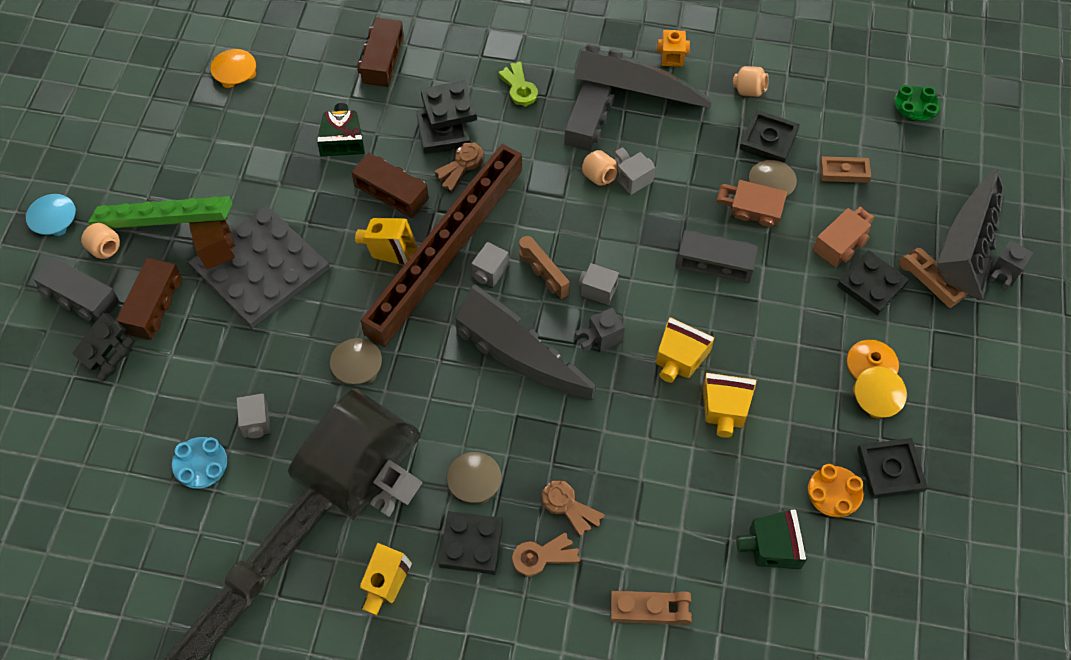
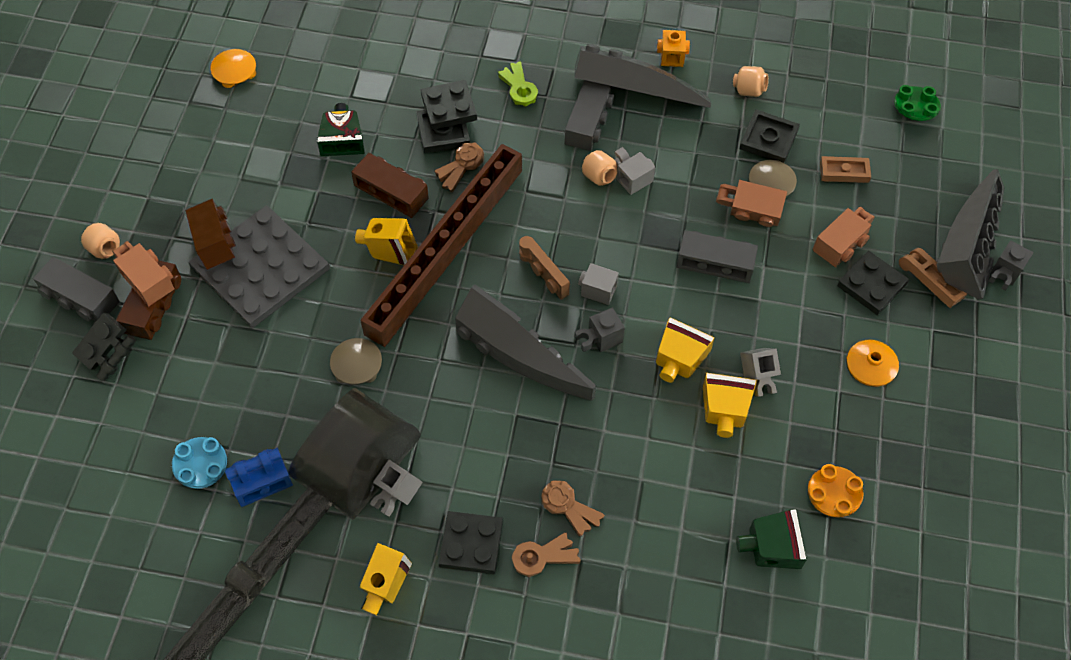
medium azure dish [26,194,76,236] -> none
bright green plate [88,196,233,228] -> none
light grey brick [237,394,271,438] -> none
reddish brown brick [357,17,404,87] -> none
dark tan dish [447,452,501,504] -> none
light grey brick [471,242,509,288] -> none
medium nougat plate [611,591,692,625] -> none
yellow dish [853,367,907,419] -> none
pearl dark grey plate [857,438,928,499] -> none
none -> nougat brick [112,241,174,306]
none -> blue brick [225,447,293,507]
none -> light grey brick [740,348,781,397]

